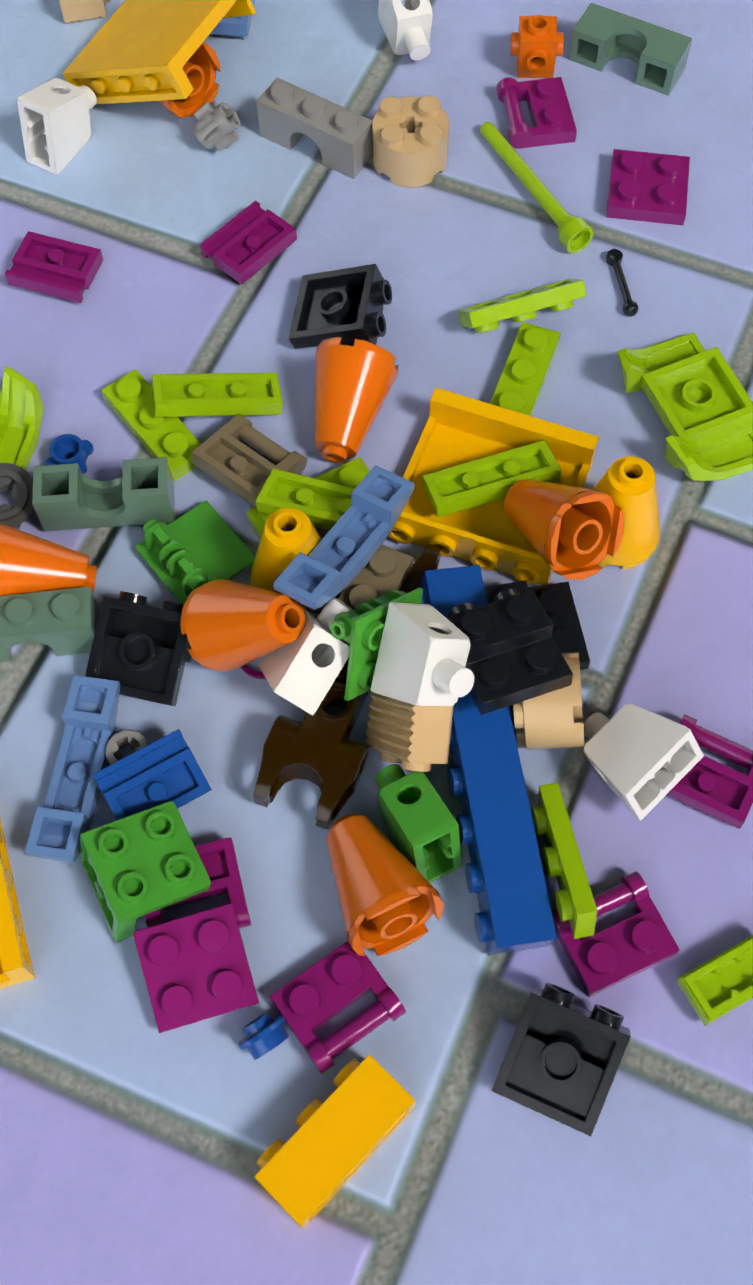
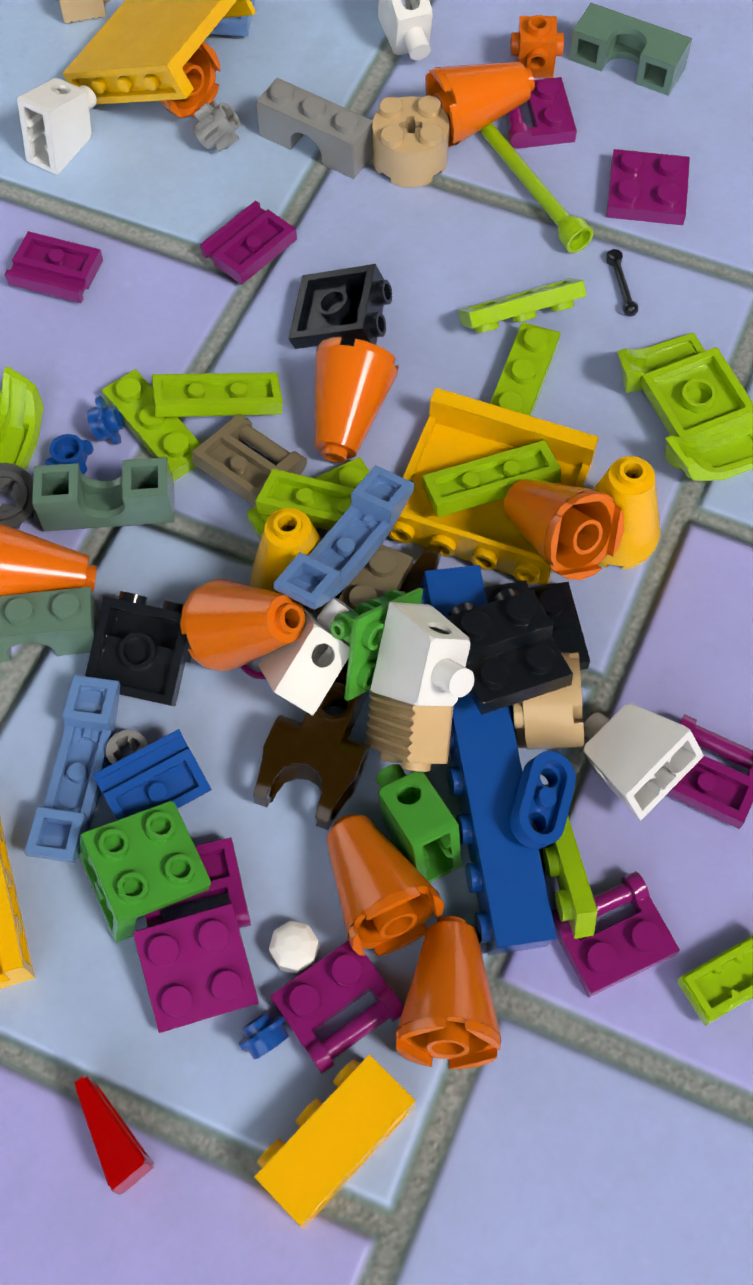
bright green hinge [135,500,255,604] -> none
black plate [492,983,631,1136] -> none
none -> red slope [74,1076,154,1195]
none -> blue plate [87,396,124,445]
none -> white tile [269,921,319,975]
none -> orange cone [396,916,501,1069]
none -> orange cone [425,62,535,147]
none -> blue plate [510,751,576,849]

